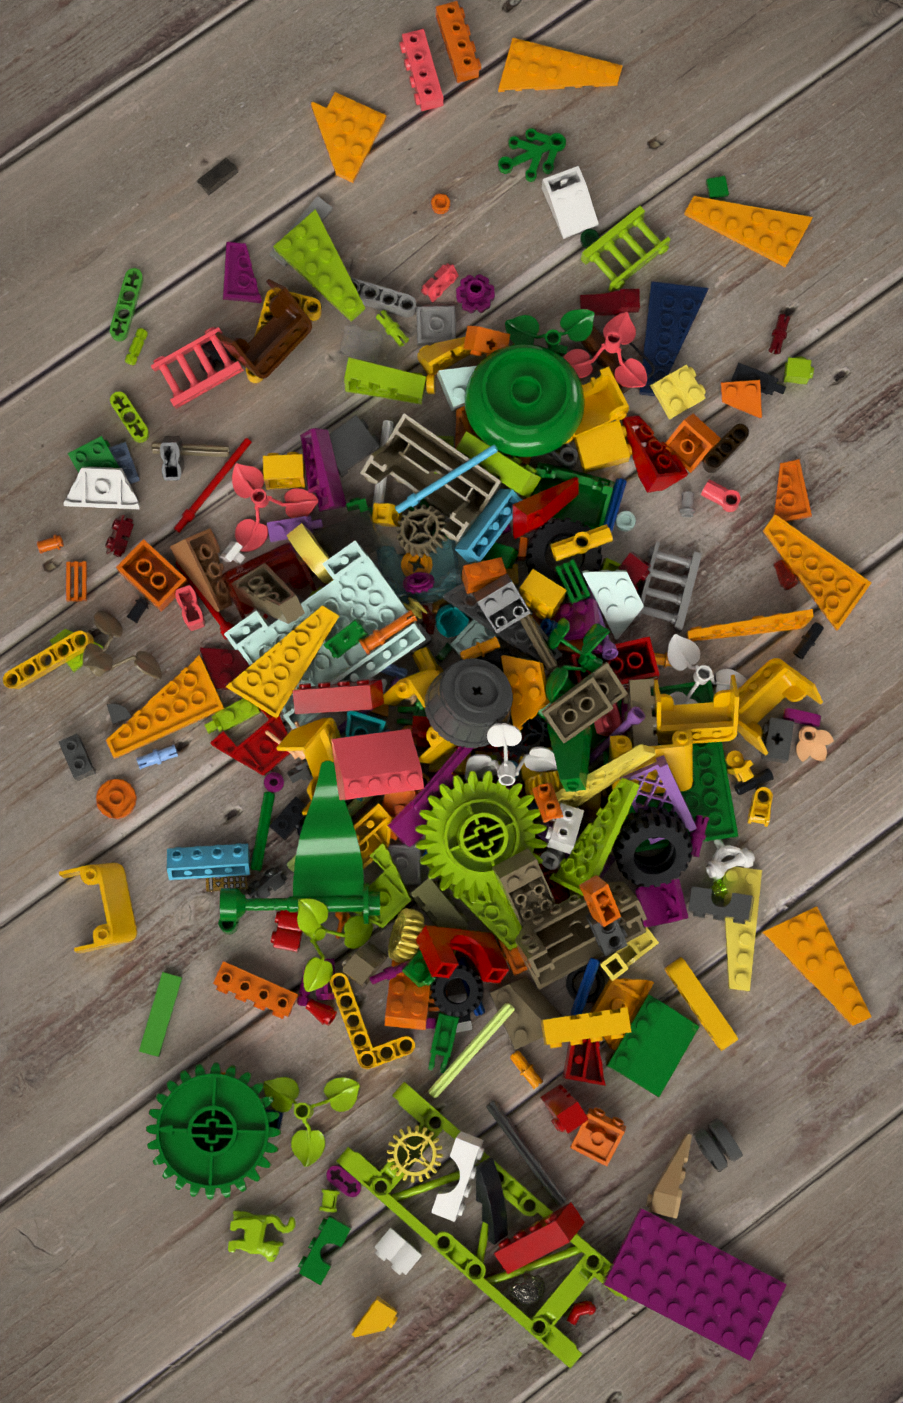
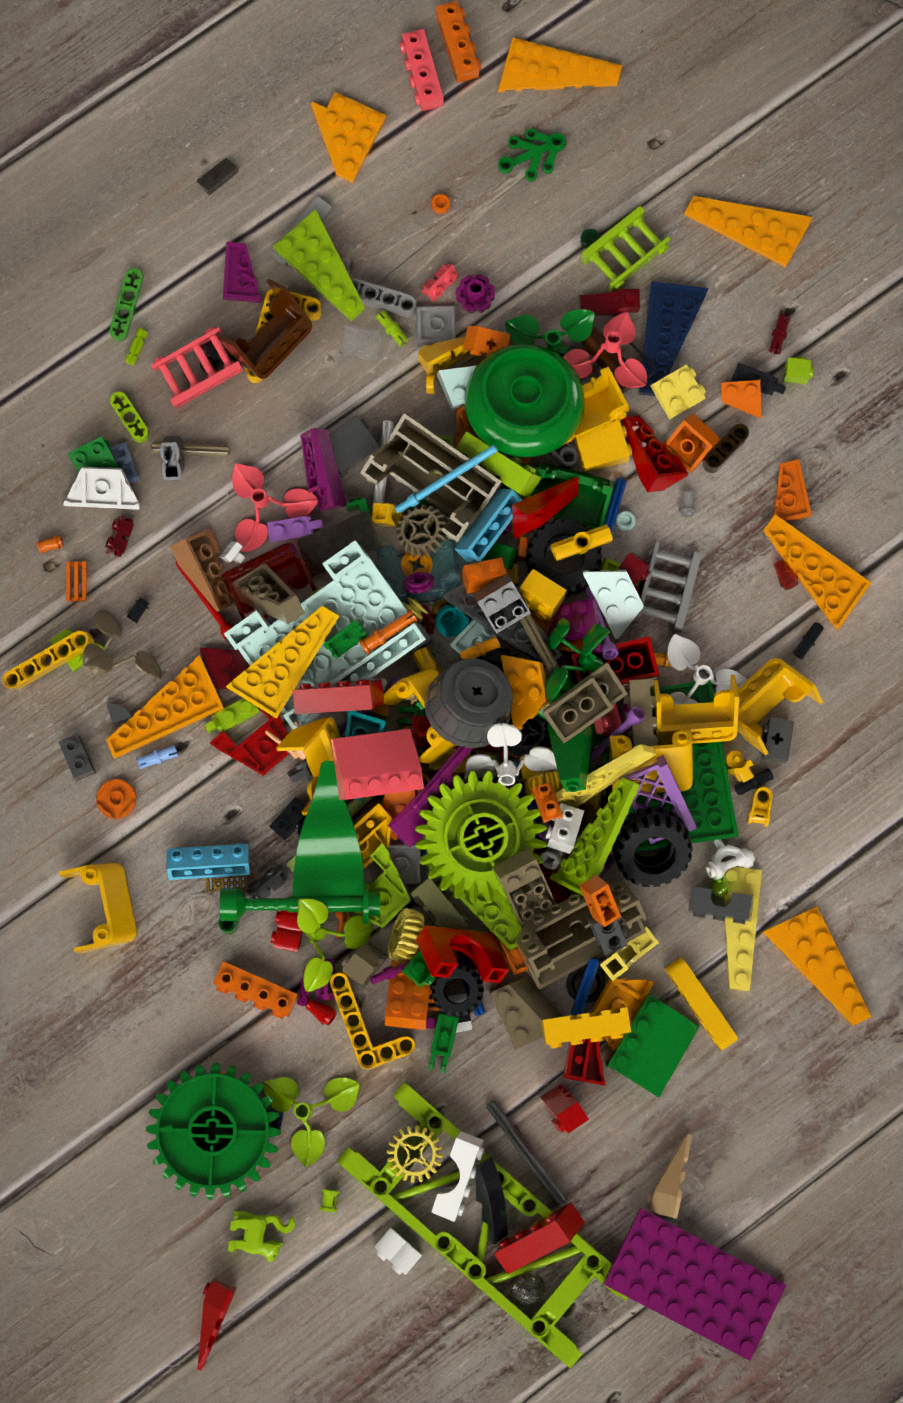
orange brick [116,539,189,612] -> none
bright green tile [139,972,182,1057] -> none
red bar [173,438,252,533] -> none
coral brick [175,585,205,631] -> none
green axle [250,792,275,871] -> none
yellow brick [263,452,305,489] -> none
magenta plate [264,772,284,793] -> none
light yellow arch [286,523,333,584] -> none
green arch [298,1216,352,1285] -> none
magenta beam [326,1165,361,1197] -> none
lime wedge [344,357,426,405] -> none
yellow slope [352,1296,398,1337] -> none
light blue axle [381,664,408,679] -> none
yellowish green axle [428,1002,515,1098] -> none
dark green tile [435,642,453,662] -> none
light orange axle [510,1050,544,1089] -> none
blue bush [540,618,557,638] -> none
white slope [542,166,599,239] -> none
green tile [555,559,590,604] -> none
red arm [566,1300,596,1326] -> none
orange plate [570,1107,626,1166] -> none
magenta bracket [635,879,689,928] -> none
light orange wing [686,609,814,642] -> none
magenta pin [690,815,709,857] -> none
dark grey wheel [693,1118,743,1172] -> none
coral piece [701,479,741,512] -> none
green tile [706,176,729,199] -> none
magenta beam [783,708,821,727] -> none
light nougat plate [796,725,834,762] -> none
none -> red wedge [197,1279,237,1371]

